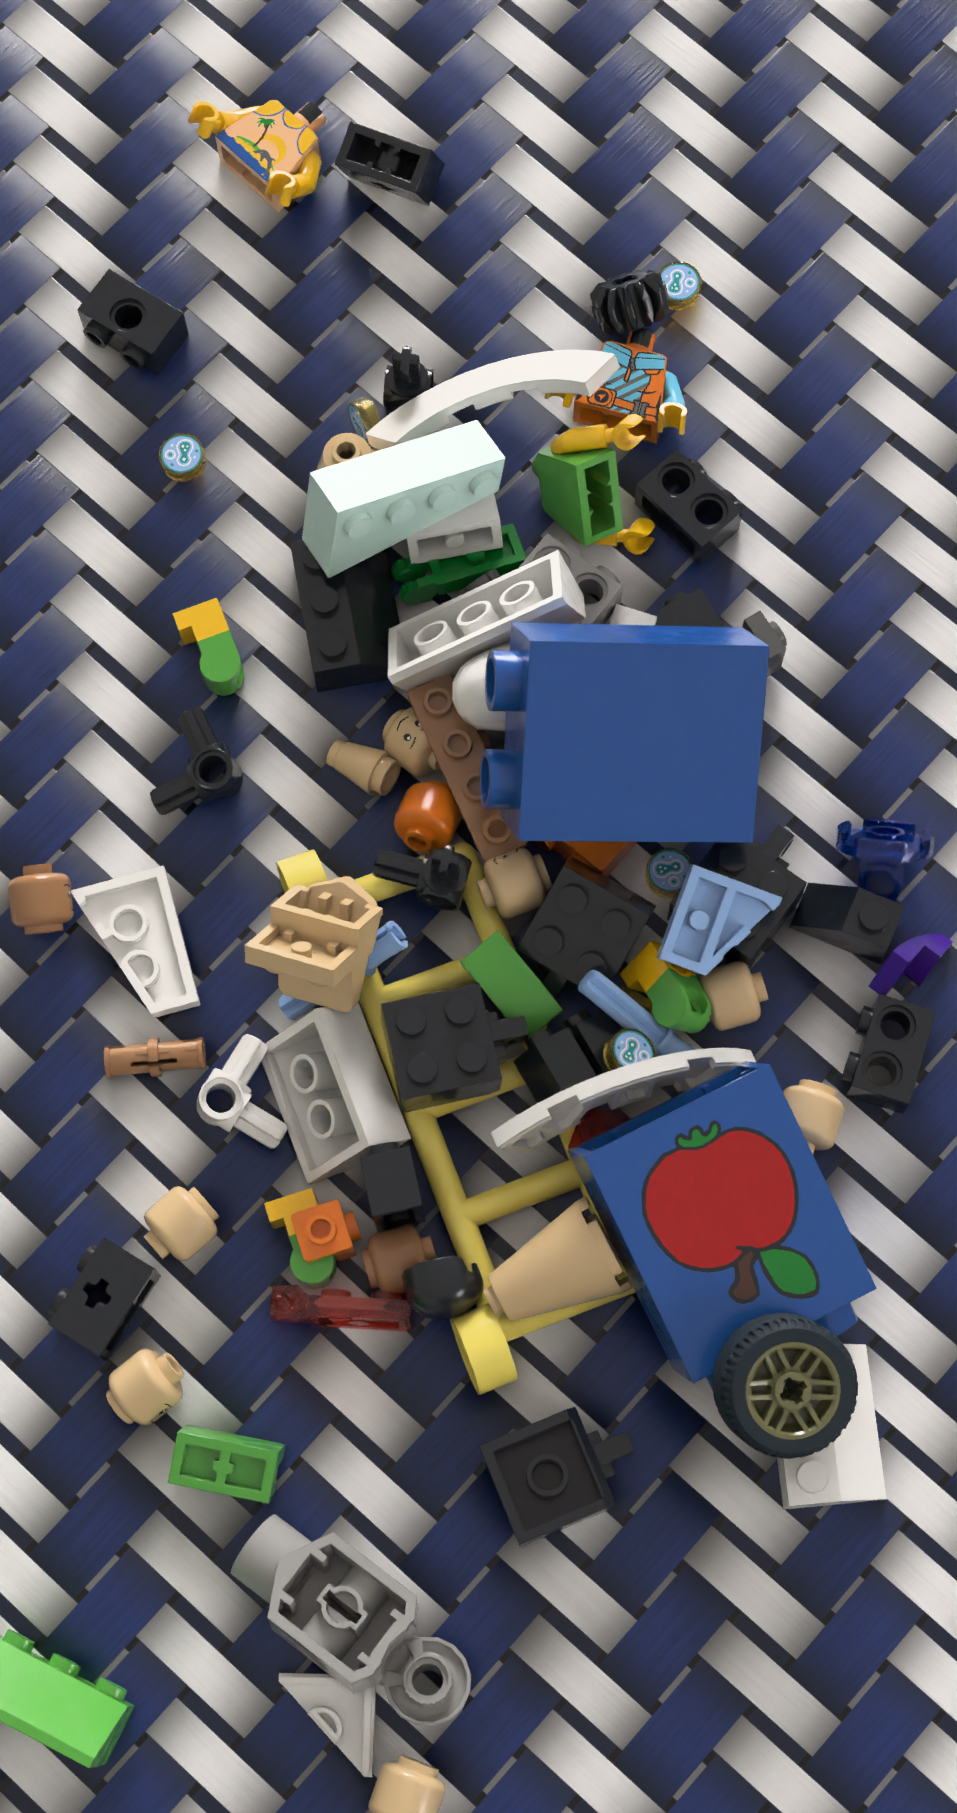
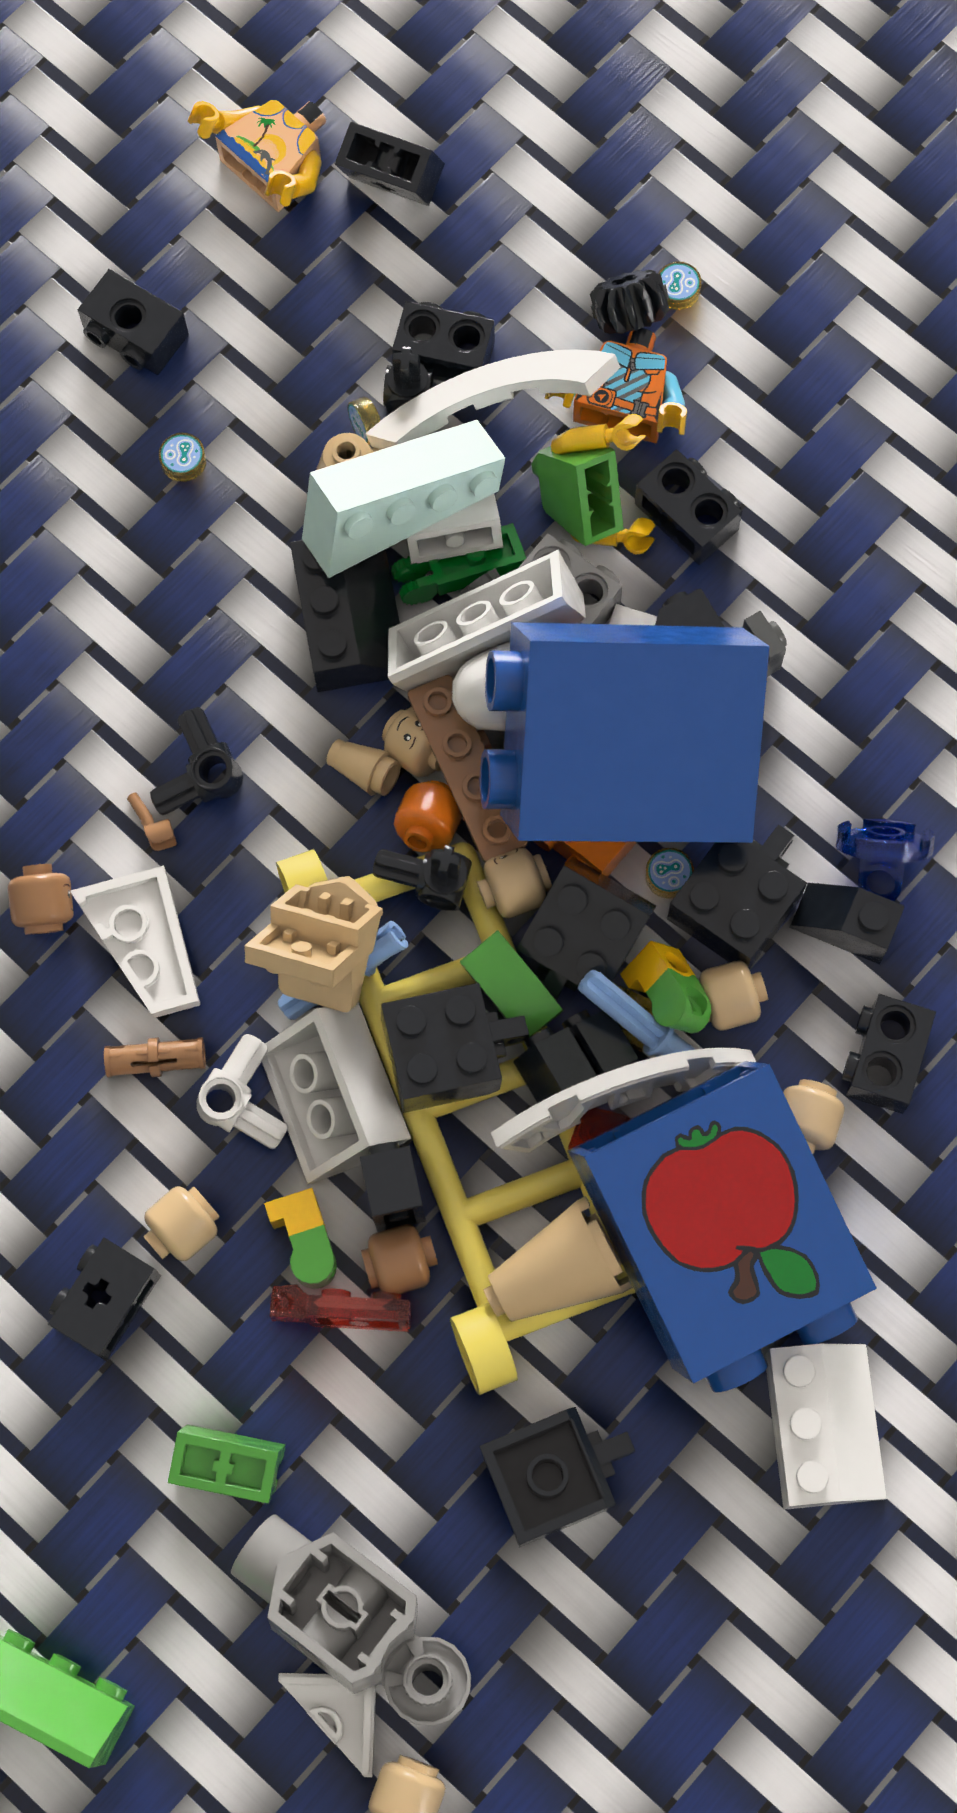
tan head [106,1348,184,1425] -> none
leg [173,598,245,696] -> none
orange bracket [291,1199,362,1263] -> none
black hair [402,1256,484,1320] -> none
tile [603,1028,656,1071] -> none
light blue wing [656,864,782,976] -> none
wheel [712,1313,858,1459] -> none
dark purple slope [868,933,953,996] -> none
none -> medium nougat hand [127,792,177,851]
none -> black brick [392,301,495,382]

